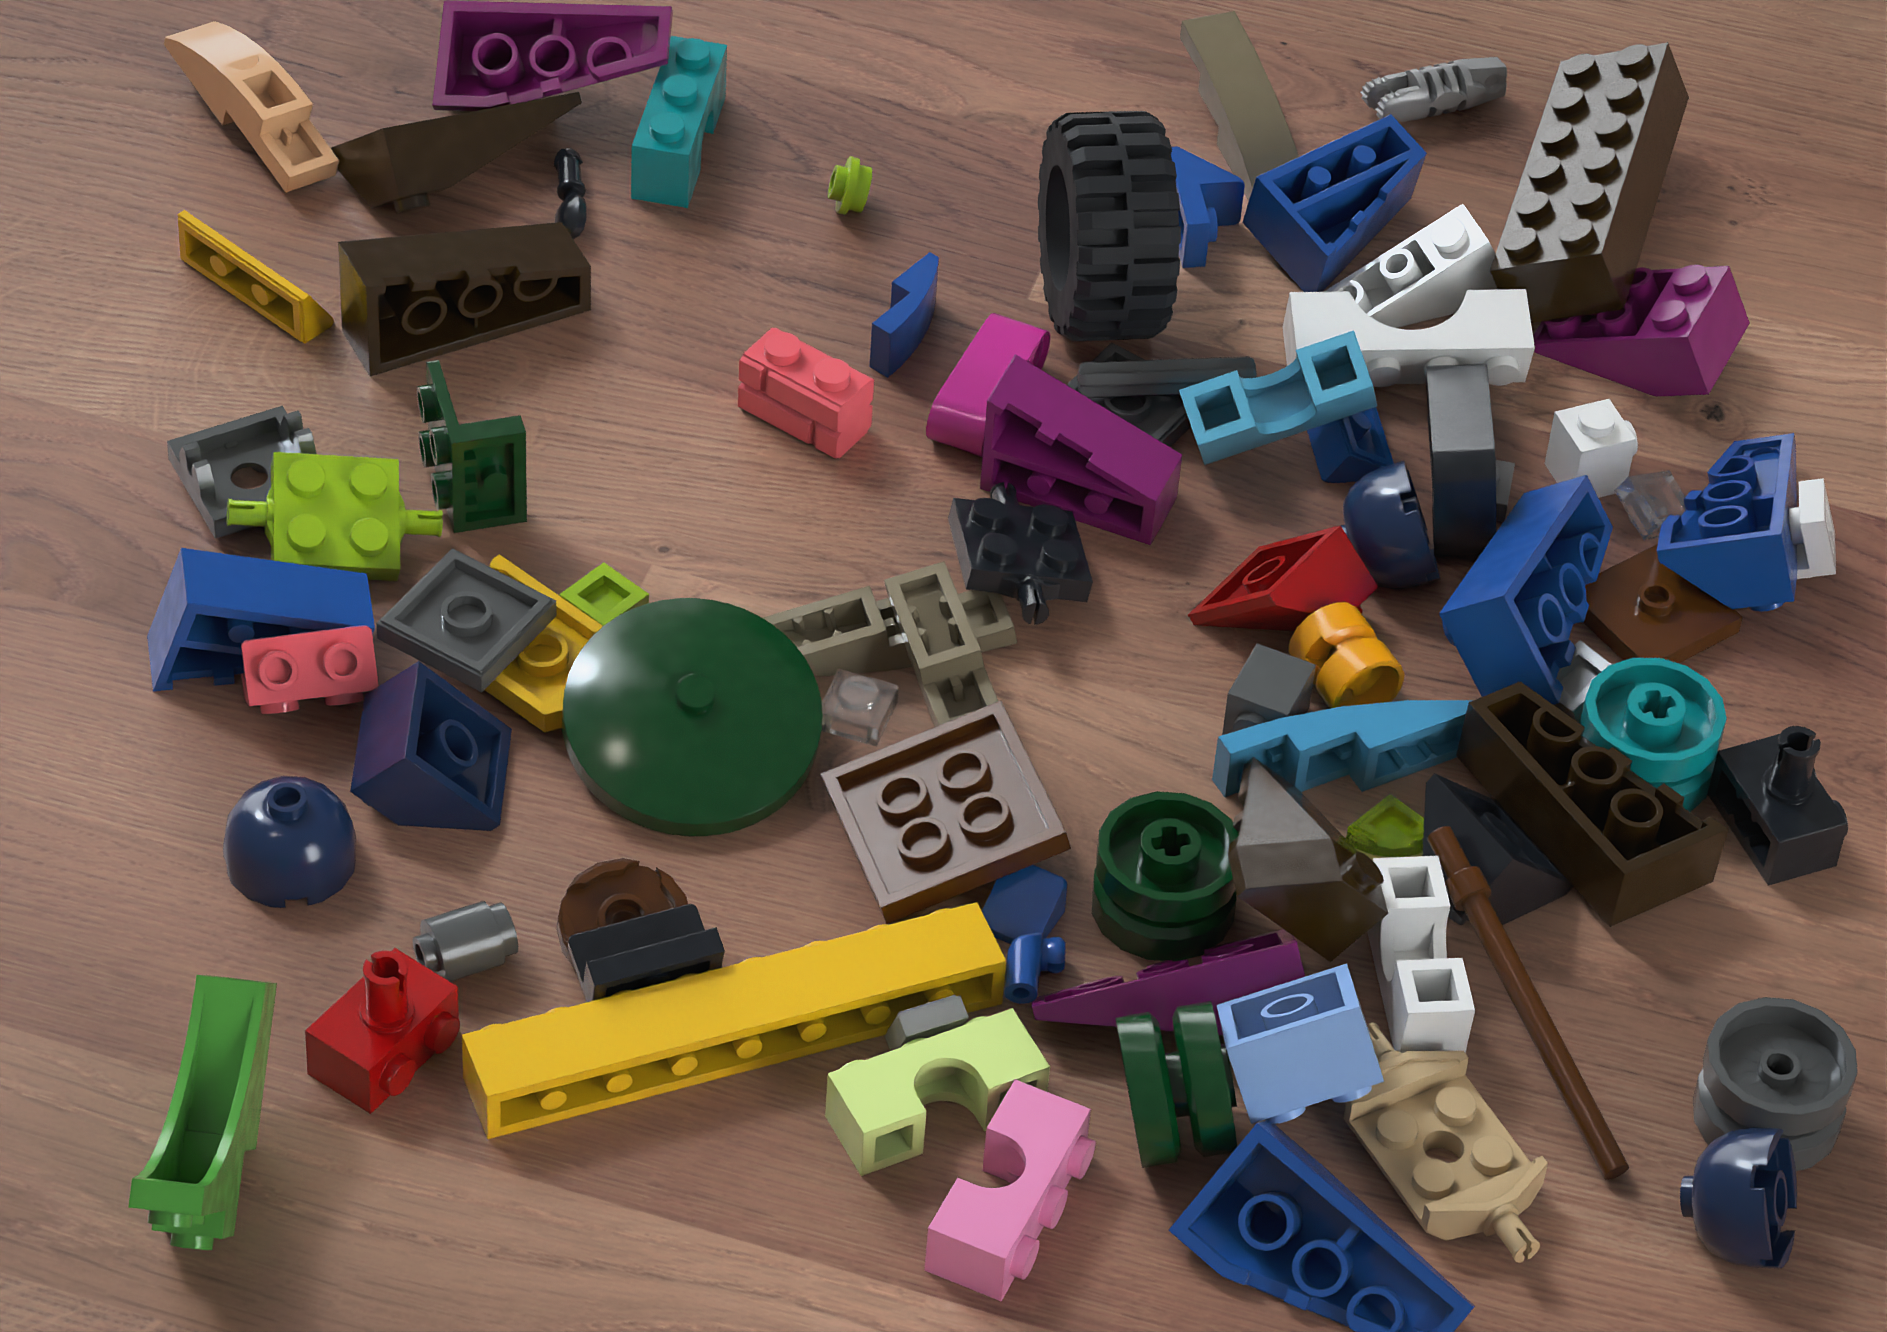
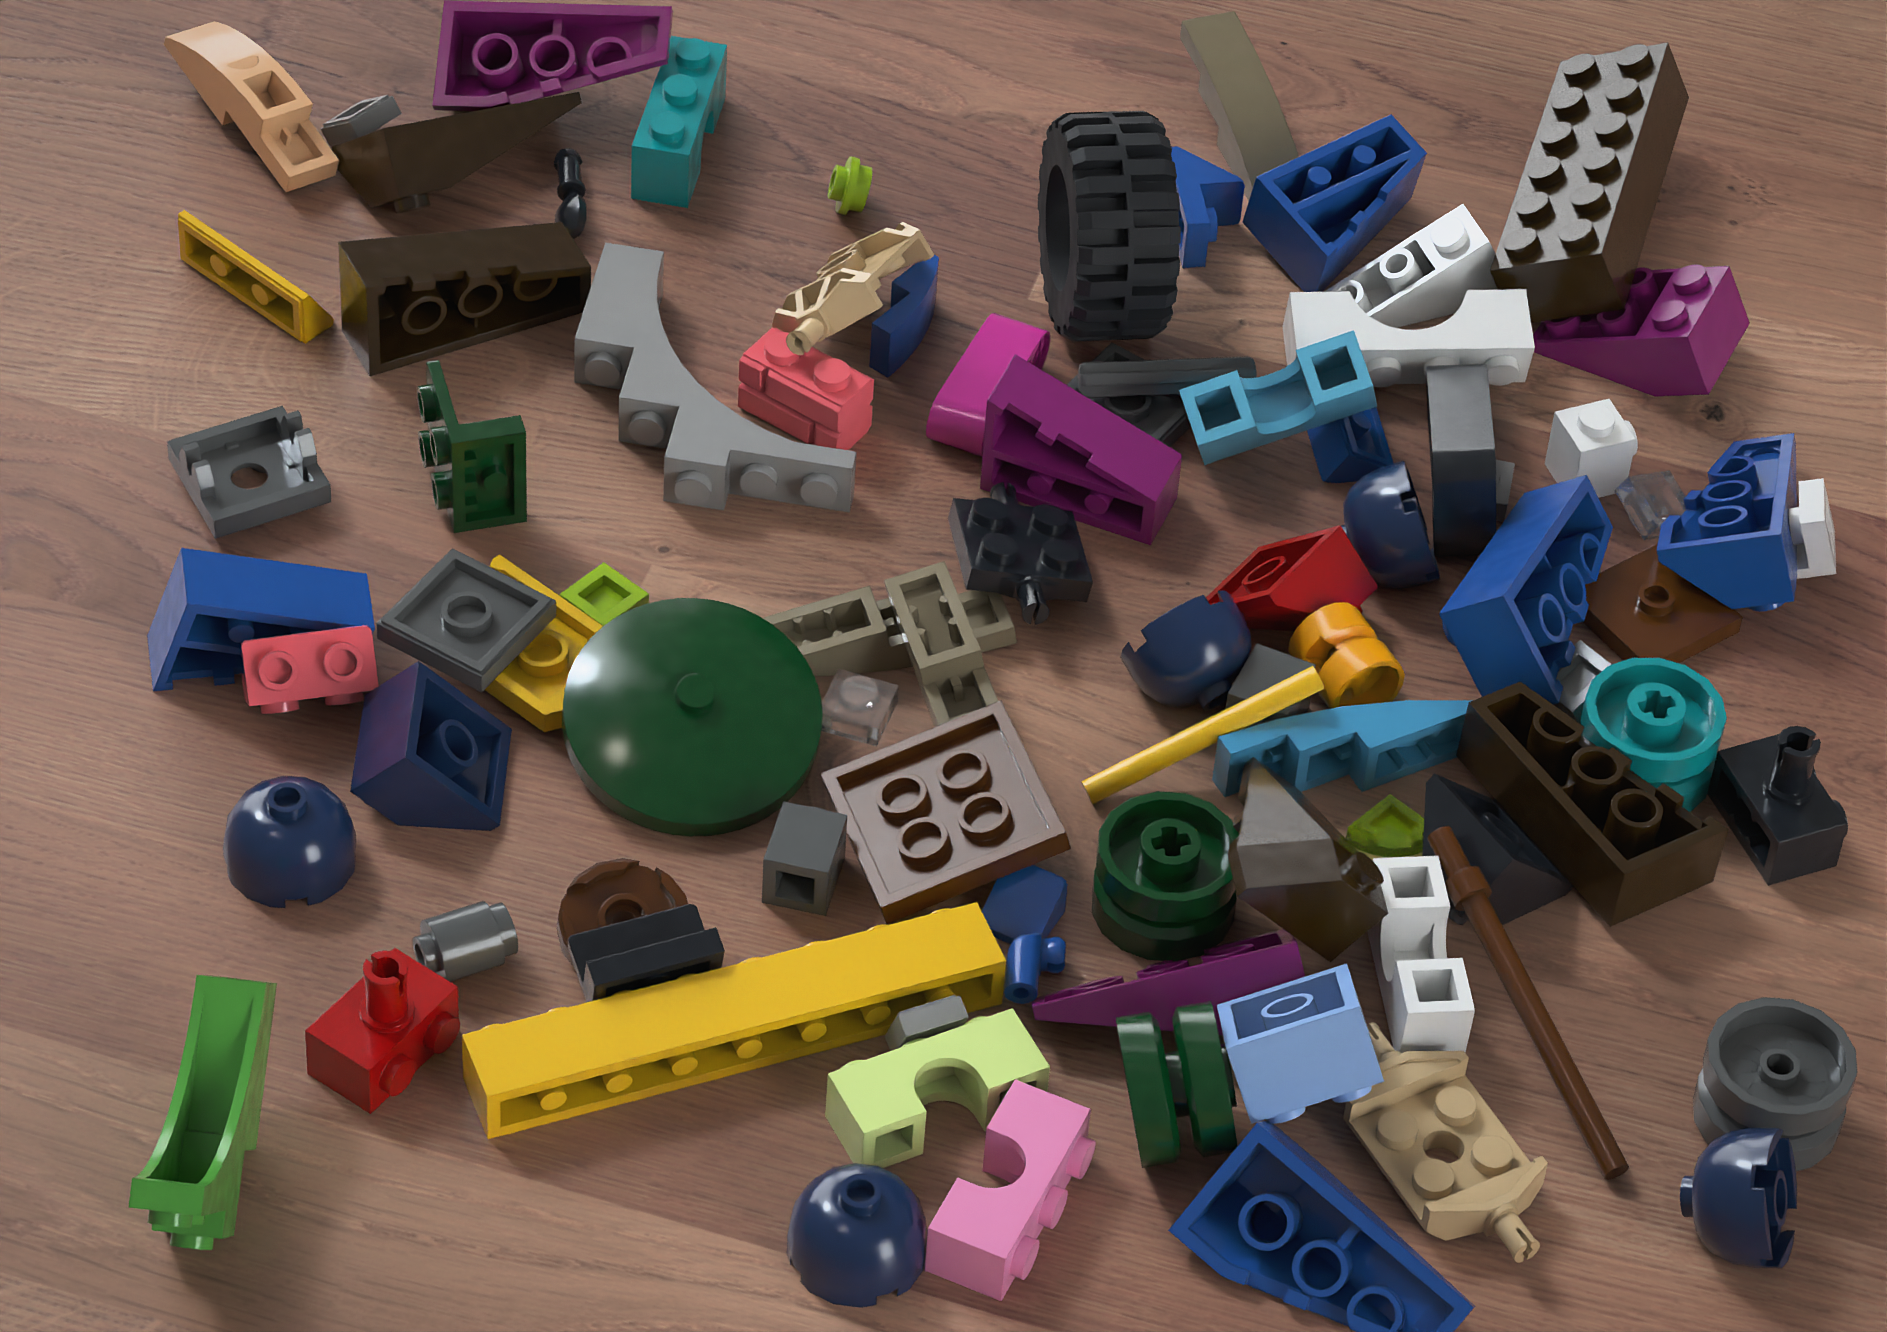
lime plate [226,452,443,581] -> none
light grey hinge [1360,57,1507,123] -> none
none -> light grey tile [320,95,402,147]
none -> light grey arch [574,243,857,513]
none -> dark grey brick [762,801,847,916]
none -> tan plate [772,222,934,355]
none -> dark blue cylinder [786,1163,928,1308]
none -> yellow bar [1081,666,1324,804]
none -> dark blue cylinder [1120,590,1252,711]

